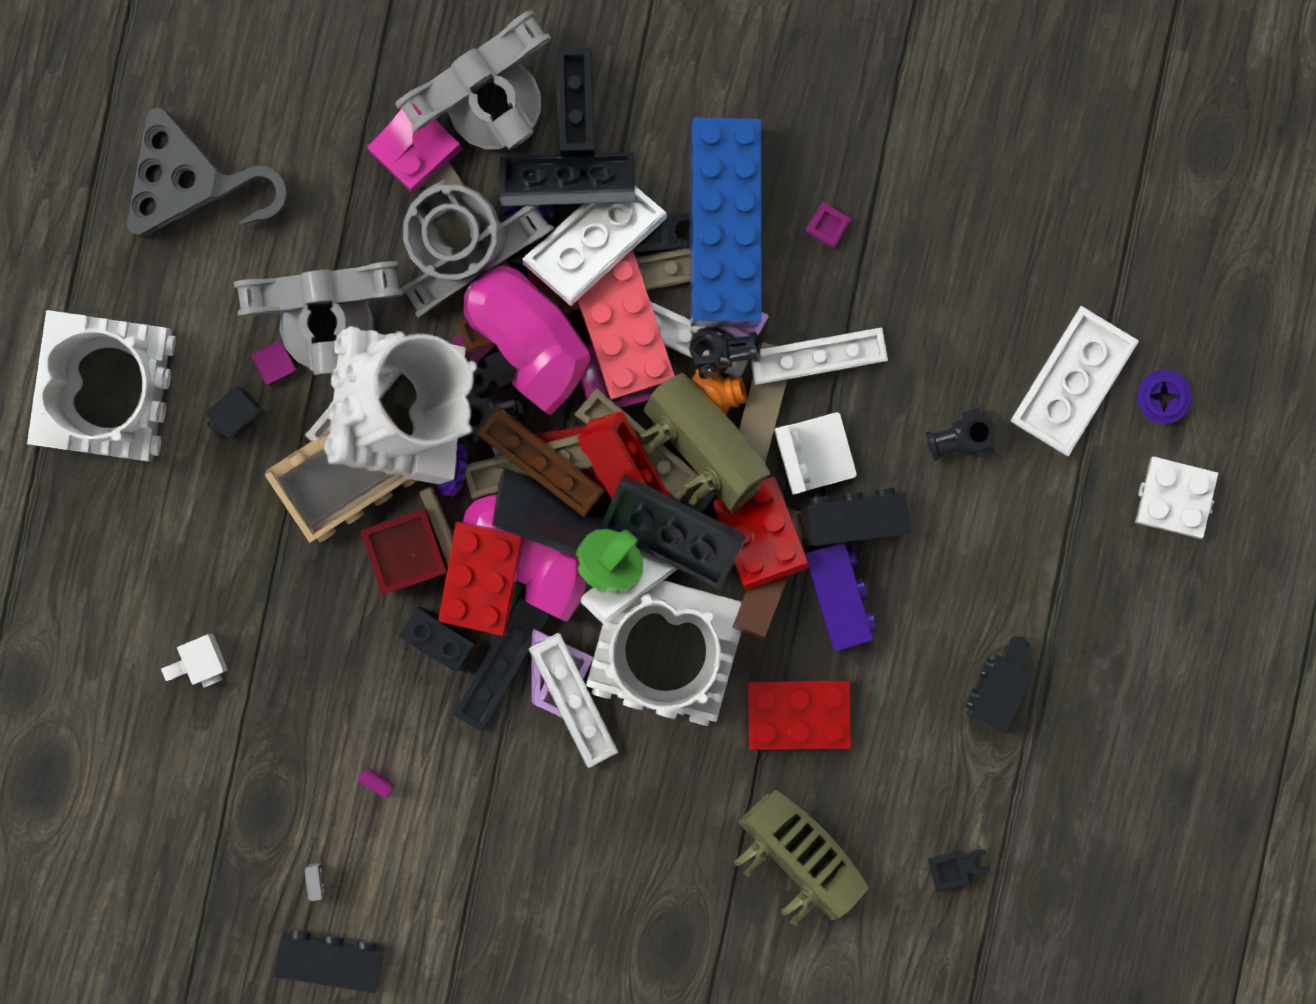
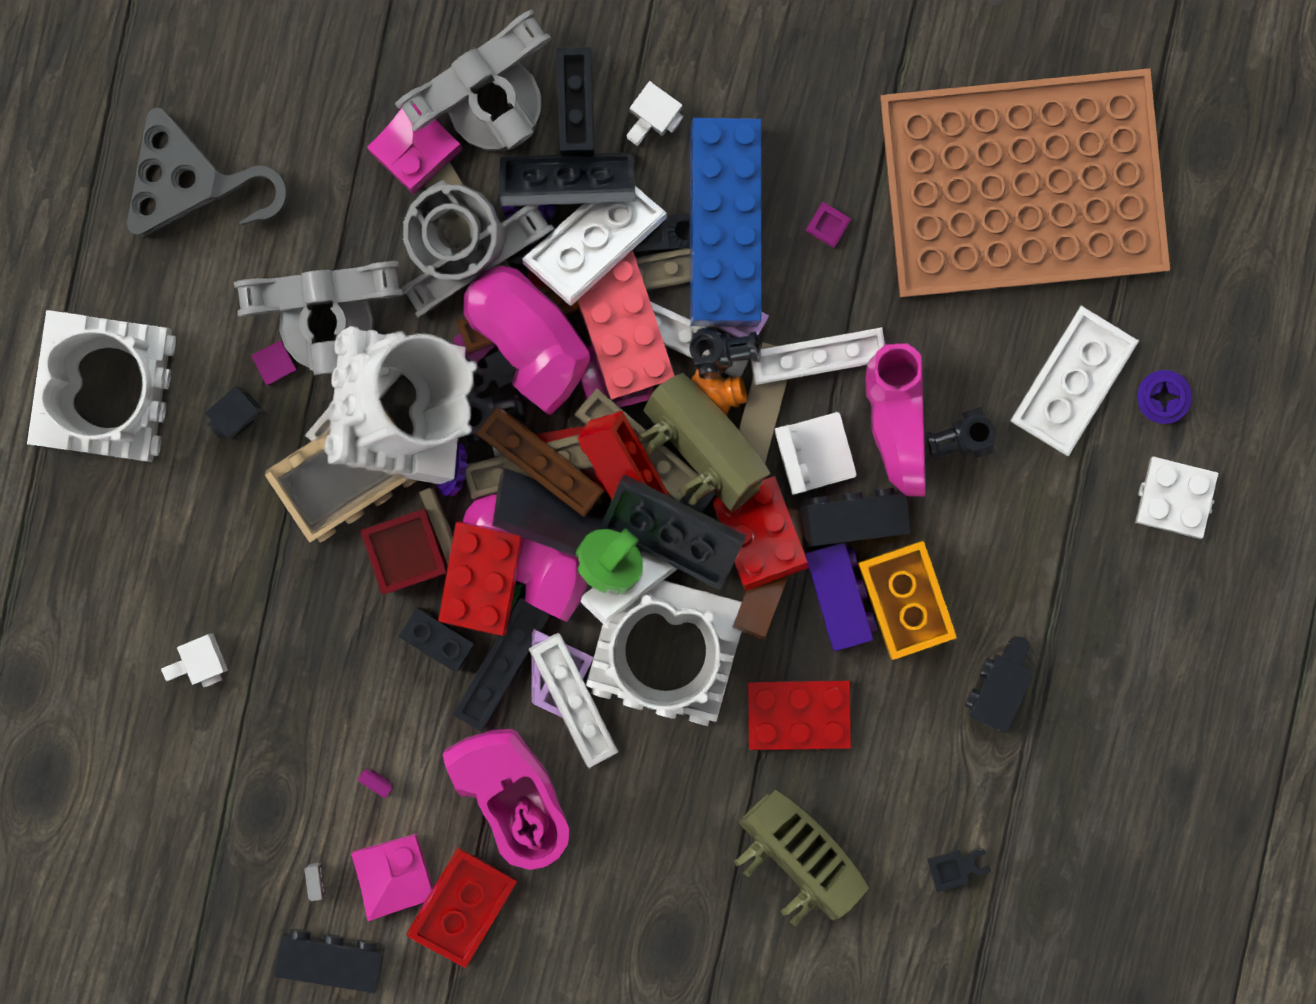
none -> dark pink plate [351,833,434,921]
none -> red plate [406,847,517,968]
none -> dark pink piece [443,729,569,870]
none -> white brick [627,81,684,146]
none -> light orange brick [858,541,957,660]
none -> dark pink piece [865,344,926,497]
none -> nougat plate [880,69,1170,298]

